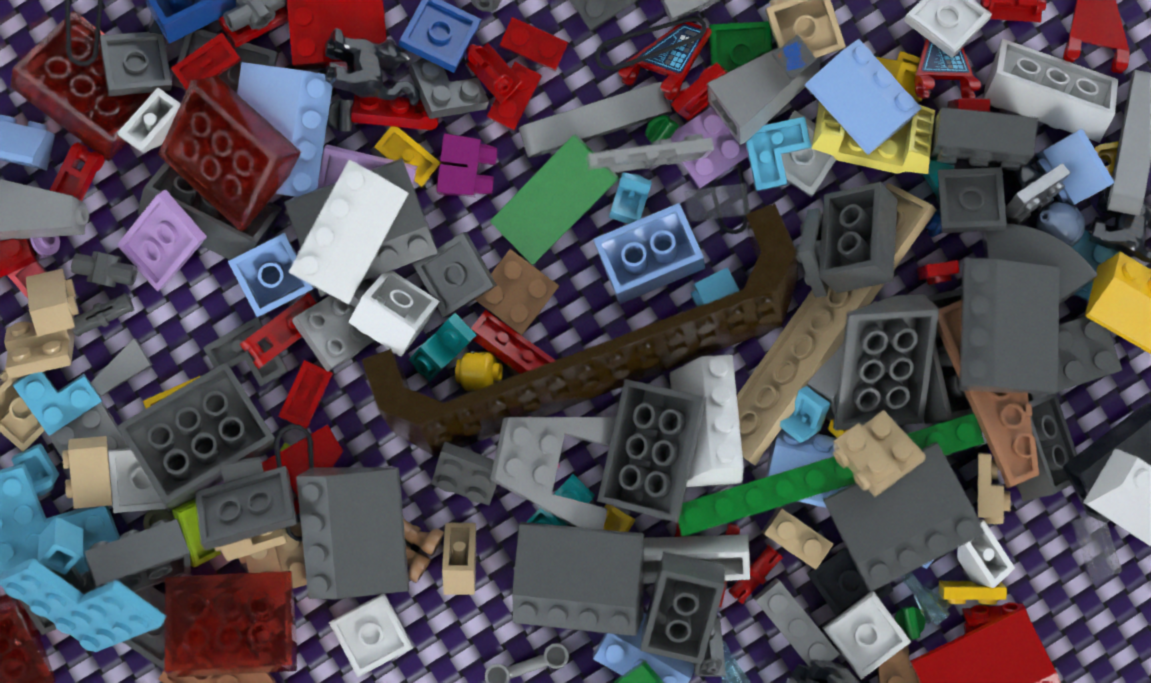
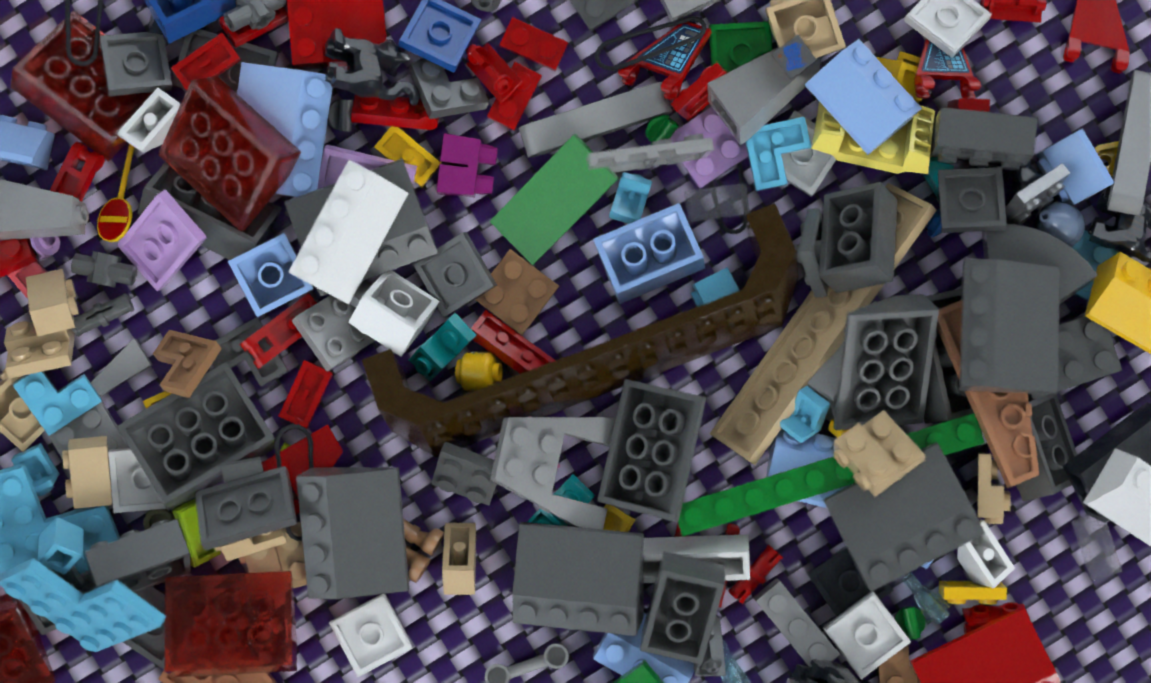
white slope [670,355,743,487] -> none
tan brick [761,507,833,570] -> none
red plate [917,260,960,285] -> none
white slope [983,38,1118,143] -> none
none -> piece [97,143,135,243]
none -> medium nougat plate [153,330,222,398]

